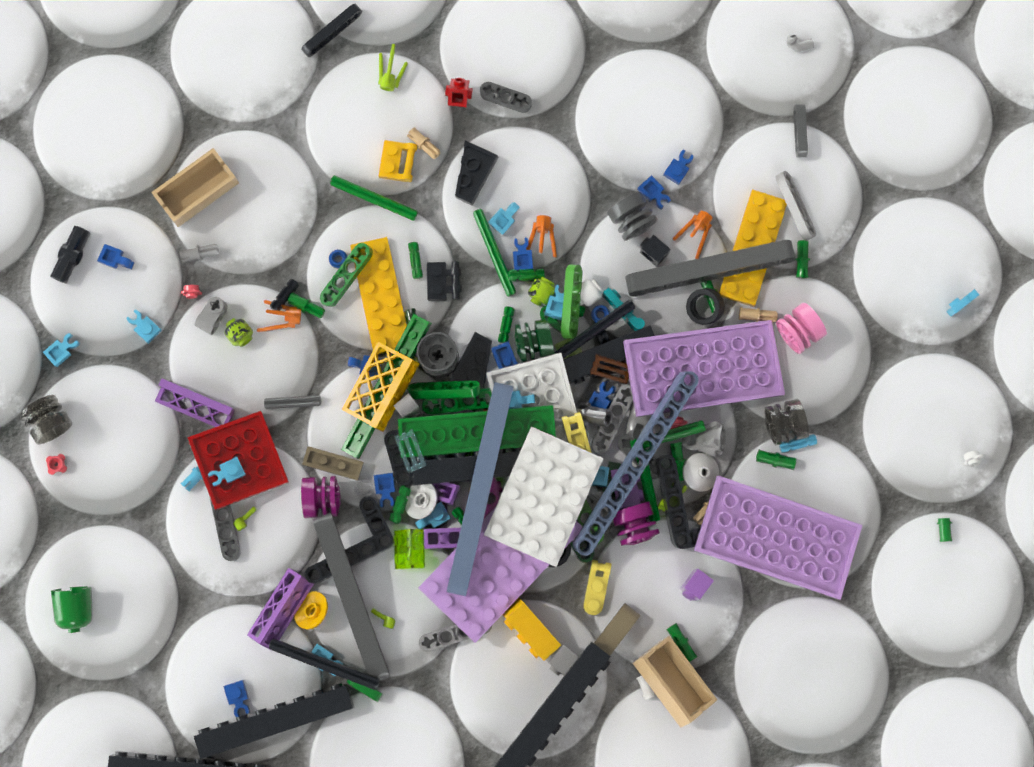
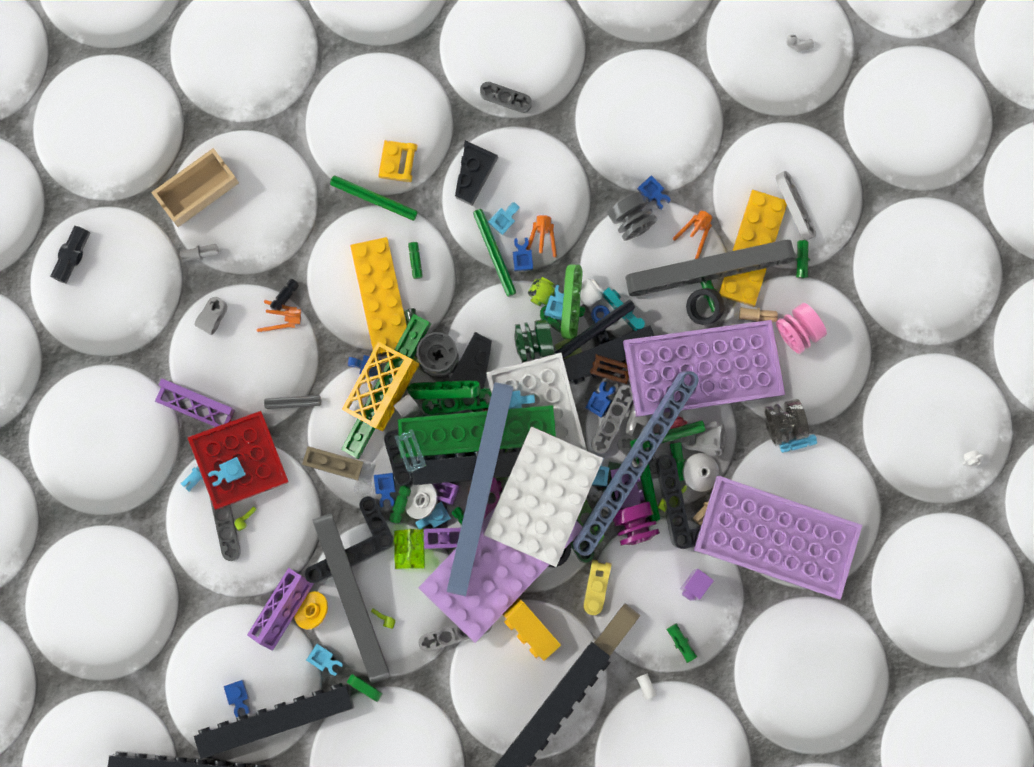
clear smoke wheel [19,395,72,445] -> none
medium azure plate [43,333,80,367] -> none
coral plate [46,454,67,475] -> none
green cylinder [51,586,92,633] -> none
blue plate [97,244,134,270] -> none
medium azure plate [126,310,162,344] -> none
coral plate [181,285,202,299] -> none
lime head [224,318,253,347] -> none
black axle [269,638,380,690] -> none
green axle [288,293,325,318] -> none
black beam [301,3,362,57] -> none
magenta wheel [301,476,341,518] -> none
green beam [320,243,373,307] -> none
blue plate [329,249,348,269] -> none
lime plant [378,44,408,91] -> none
tan axle [407,127,440,159] -> none
black plate [427,261,462,301] -> none
red brick [445,78,473,107] -> none
blue plate [491,341,518,369] -> none
green axle [498,306,515,343] -> none
green axle [508,269,545,281] -> none
light grey brick [549,644,579,676] -> none
light yellow plate [561,412,591,453] -> none
flat silver piece [575,401,613,427] -> none
tan piece [633,636,717,728] -> none
black brick [640,235,671,267] -> none
blue plate [663,150,694,185] -> none
green pin [756,449,796,470] -> none
dark grey beam [793,104,808,157] -> none
green pin [937,518,952,542] -> none
medium azure plate [946,289,979,317] -> none

